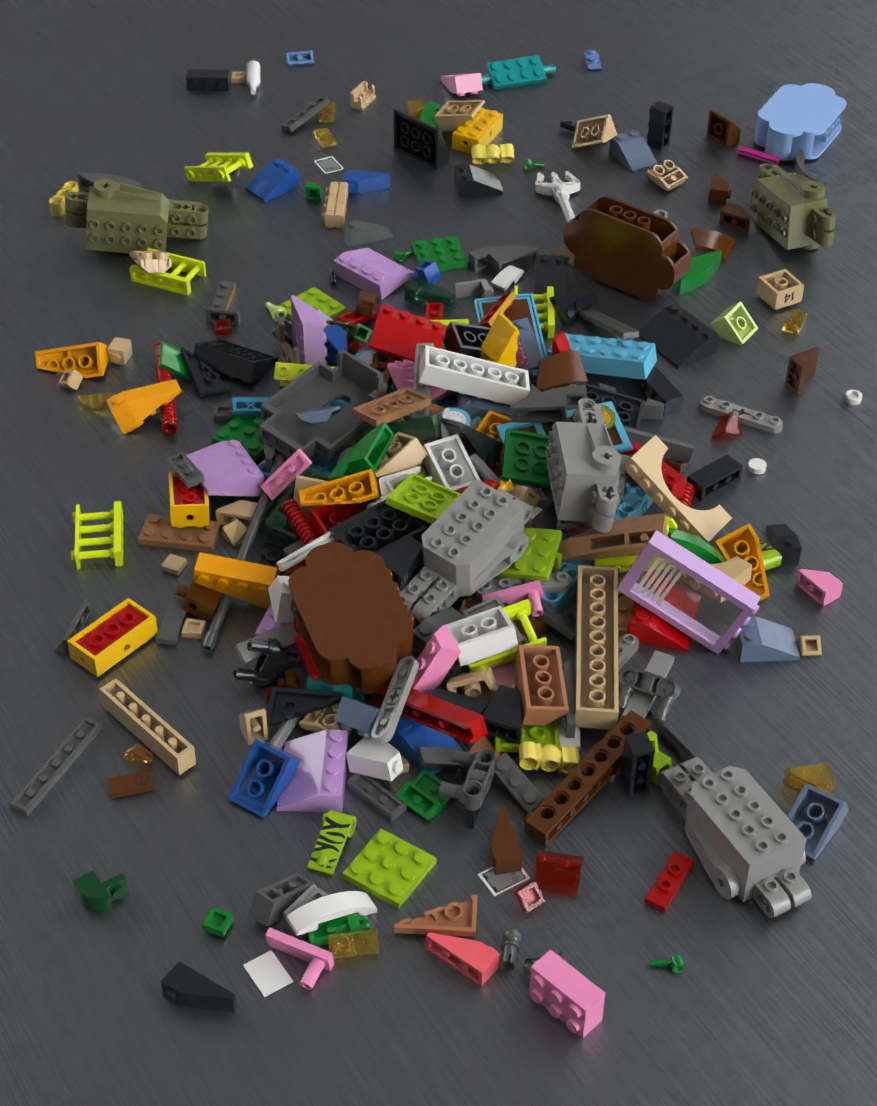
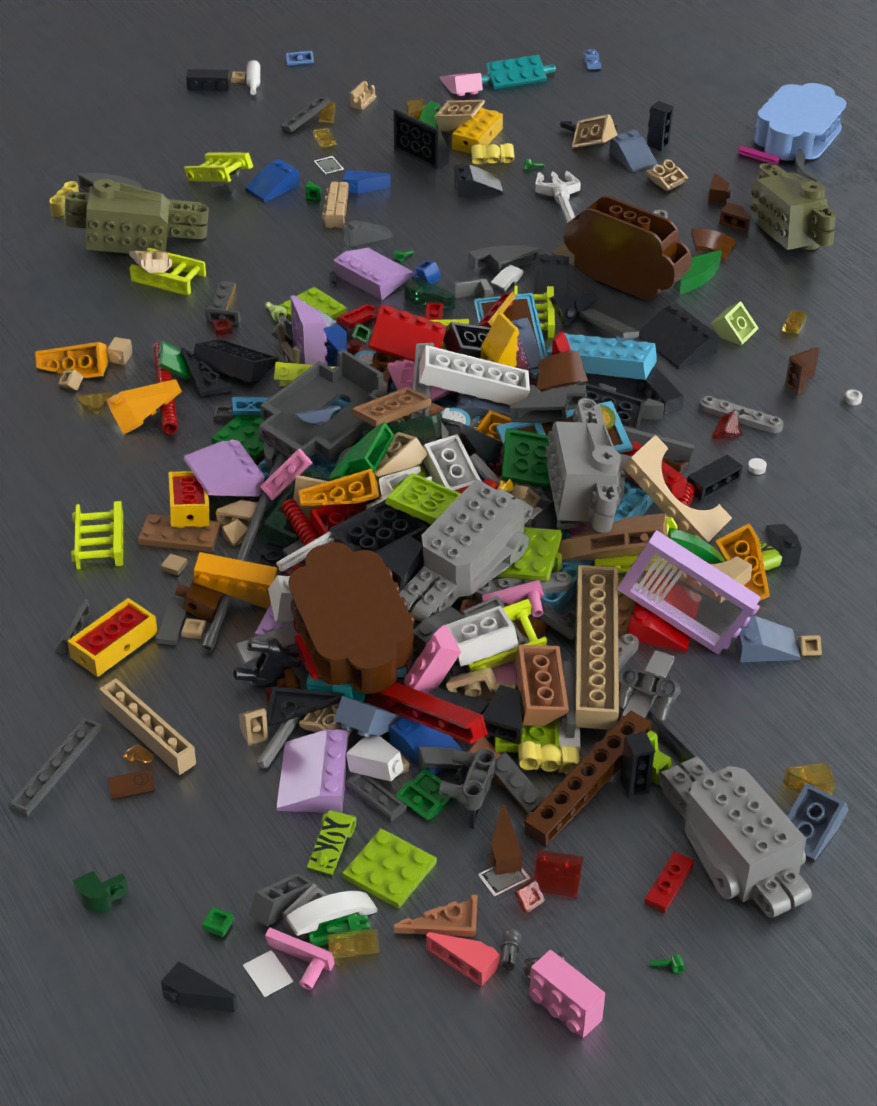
dark grey plate [166,451,205,488] -> none
blue slope [228,739,301,818] -> none
clear yellow piece [326,320,360,334] -> none
reddish brown brick [355,290,377,317] -> none
light grey piece [371,656,419,744] -> none
green plate [411,236,469,271] -> none
reddish brown slope [707,109,741,148] -> none
tan brick [756,269,804,310] -> none
bright pink slope [796,569,843,606] -> none

